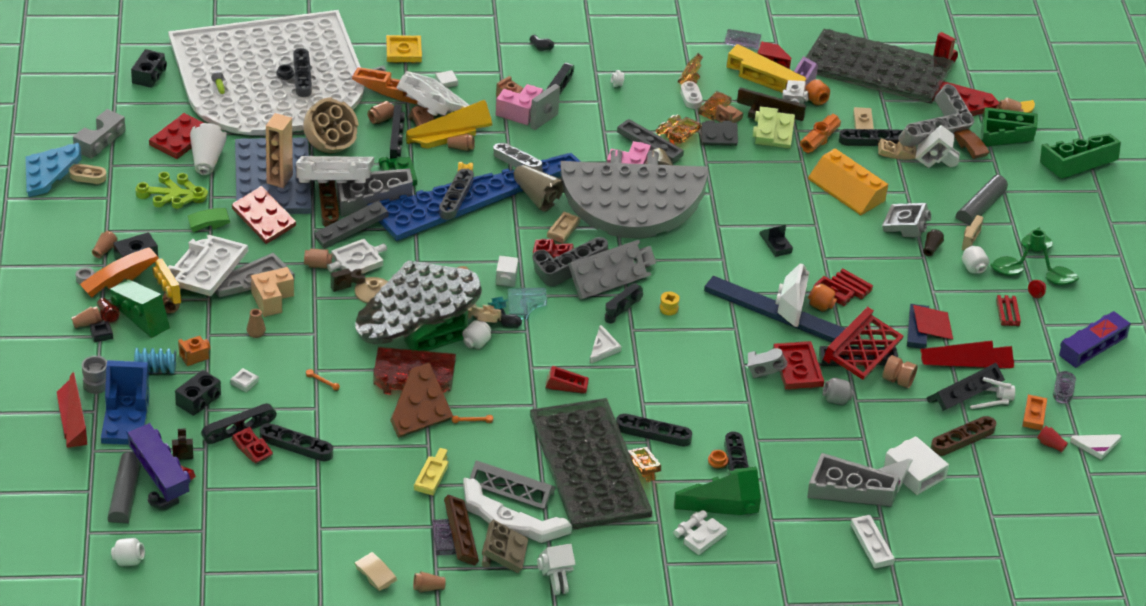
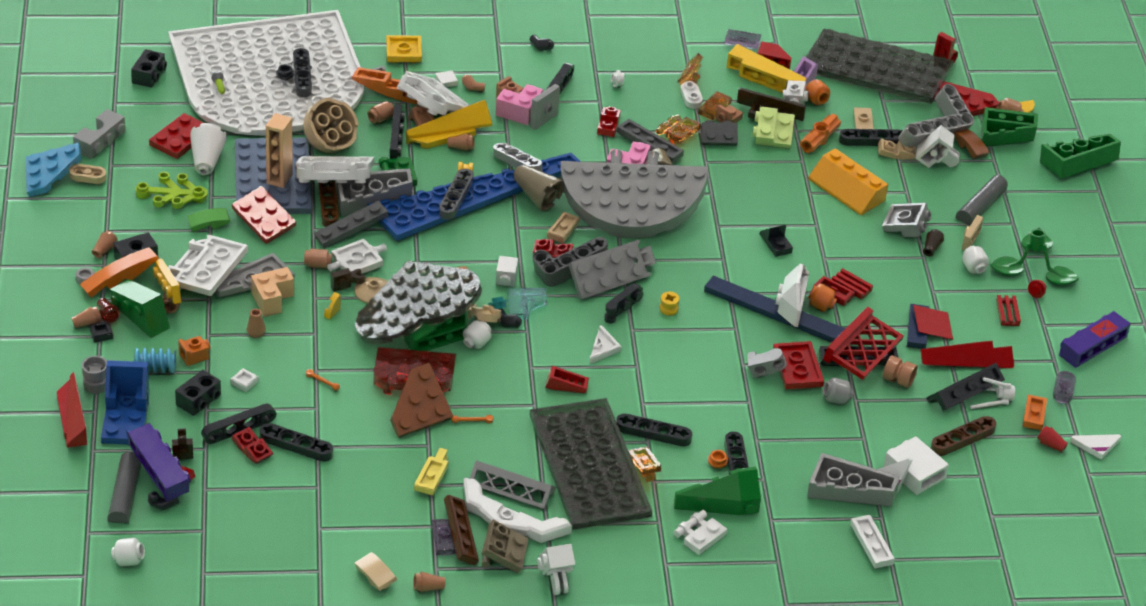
none -> yellow tile [324,292,341,320]
none -> nougat arm [462,74,485,92]
none -> red slope [597,107,621,137]

